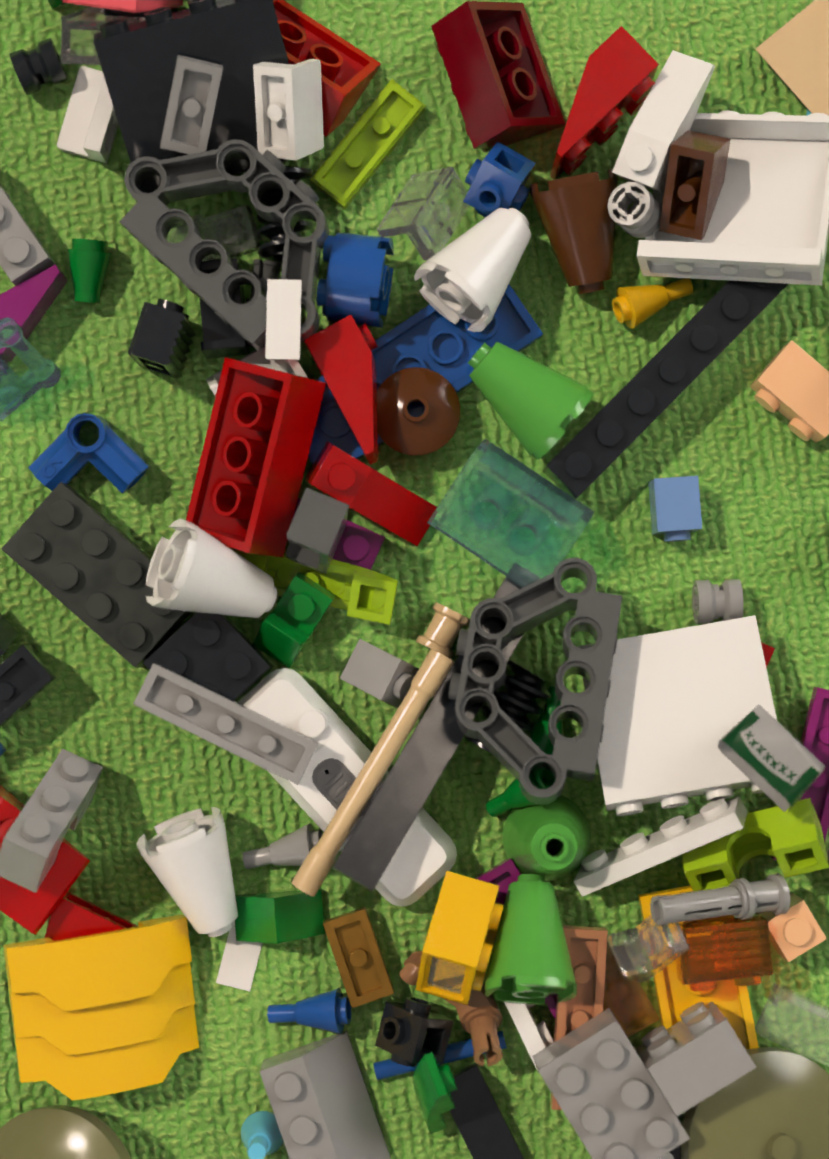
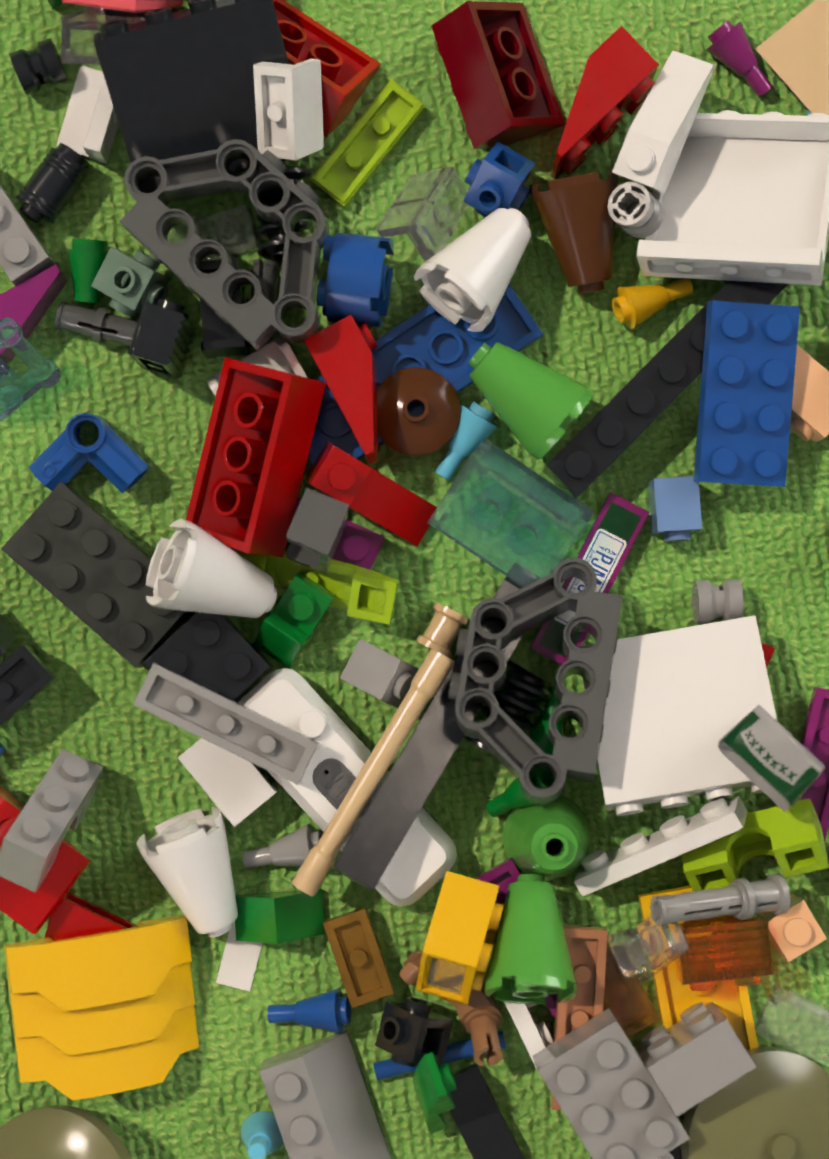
light grey plate [160,55,223,155] -> none
white sticker [265,279,302,360] -> none
reddish brown slope [659,130,730,240] -> none
none -> black head [16,143,89,226]
none -> dark grey pin [55,301,138,345]
none -> sand green brick [91,247,171,317]
none -> white panel [178,738,278,827]
none -> medium azure cone [435,401,498,481]
none -> tile [529,492,650,665]
none -> blue plate [694,300,800,487]
none -> magenta cone [706,20,773,97]

